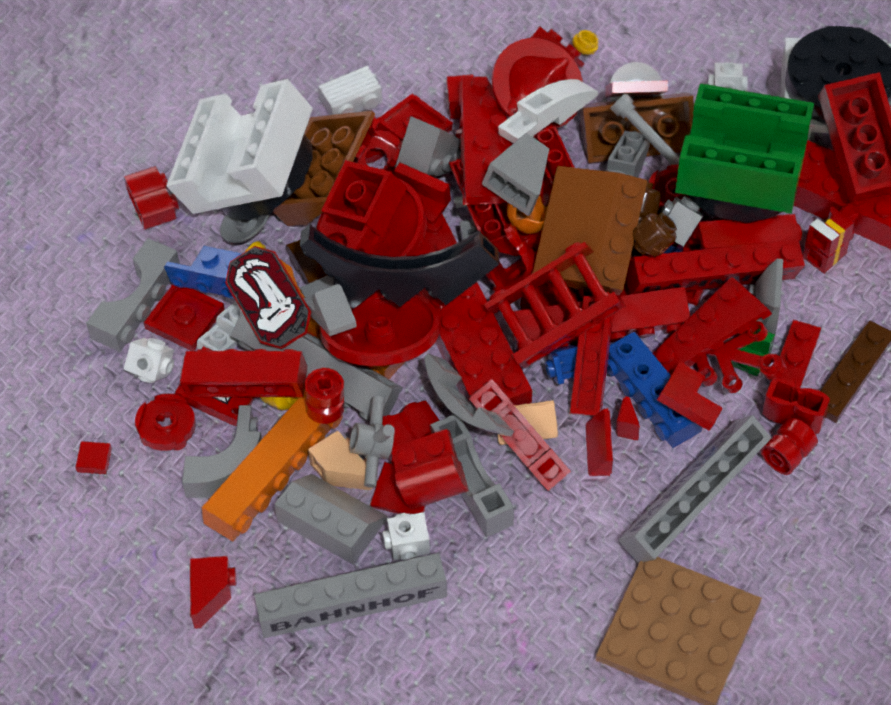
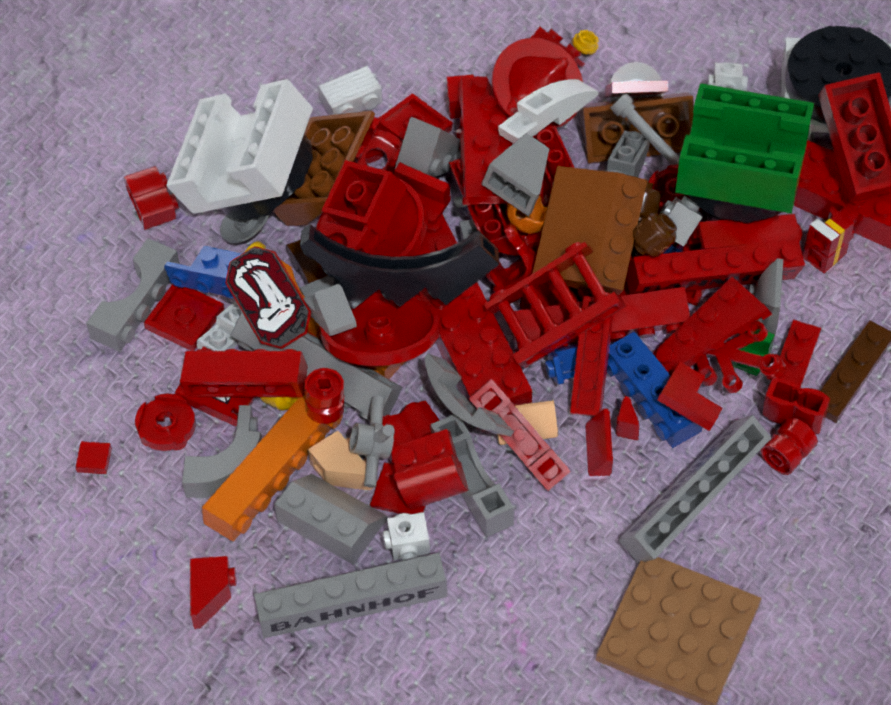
white brick [123,338,174,383] -> none

